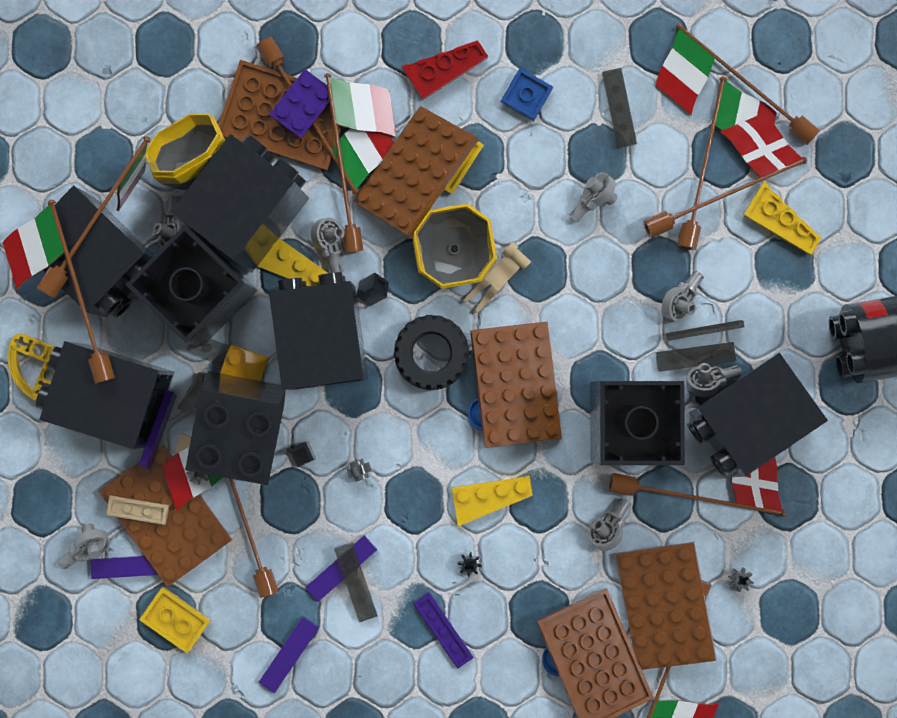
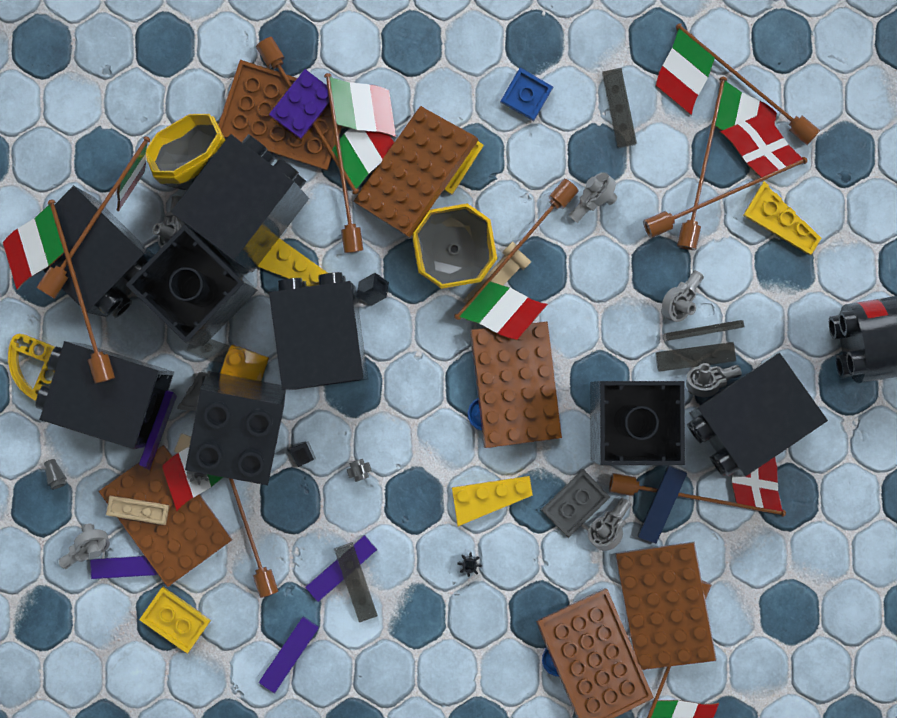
light grey pin [311,218,344,273] -> none
black tyre [394,315,469,390] -> none
red wing [402,40,488,100] -> none
dark purple tile [413,592,474,669] -> none
dark grey gear [728,567,754,592] -> none
none -> dark grey cone [44,459,67,490]
none -> flag [454,178,579,340]
none -> dark grey tile [541,469,610,538]
none -> dark blue tile [638,465,687,544]

